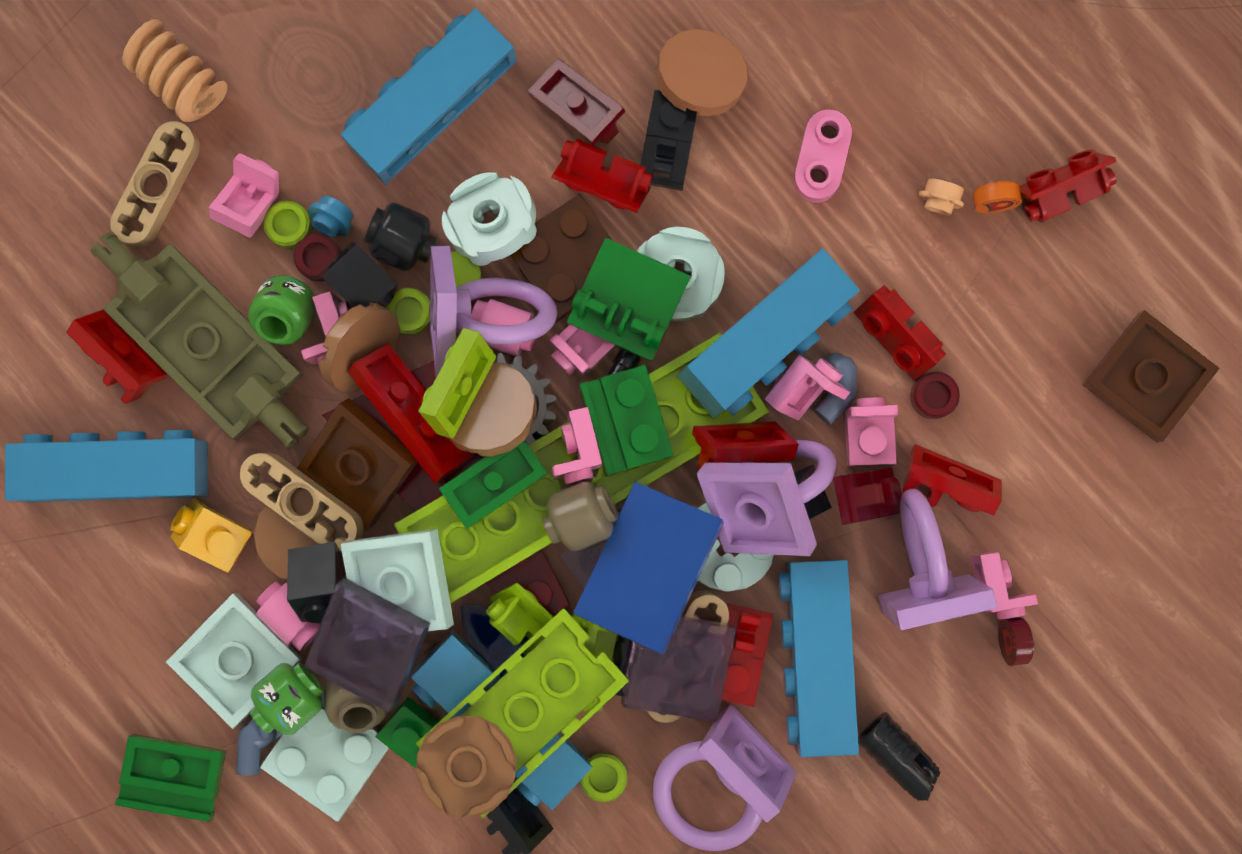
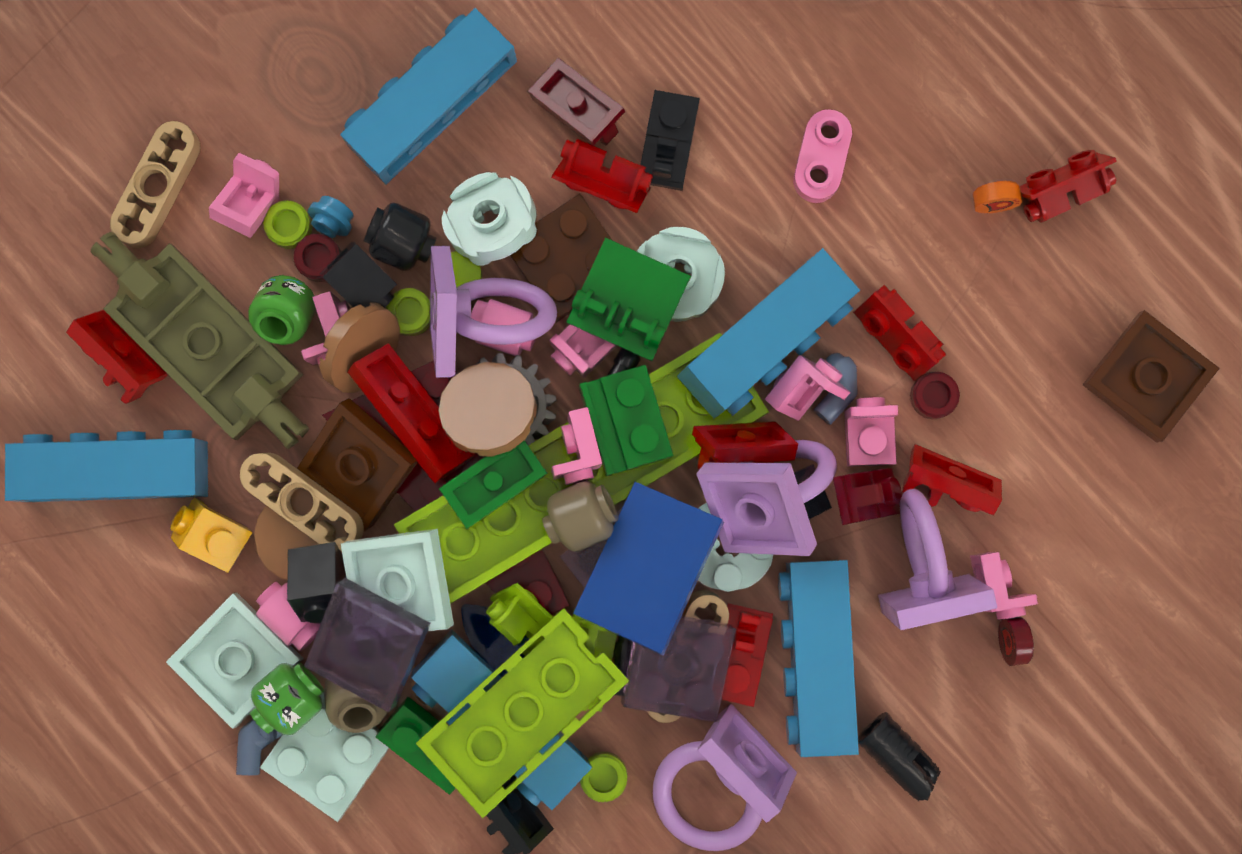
green plate [115,734,227,822] -> none
light nougat piece [122,19,227,122] -> none
medium nougat tile [416,716,517,818] -> none
lime plate [418,328,496,439] -> none
nougat tile [656,29,748,117] -> none
light nougat plate [919,179,964,216] -> none

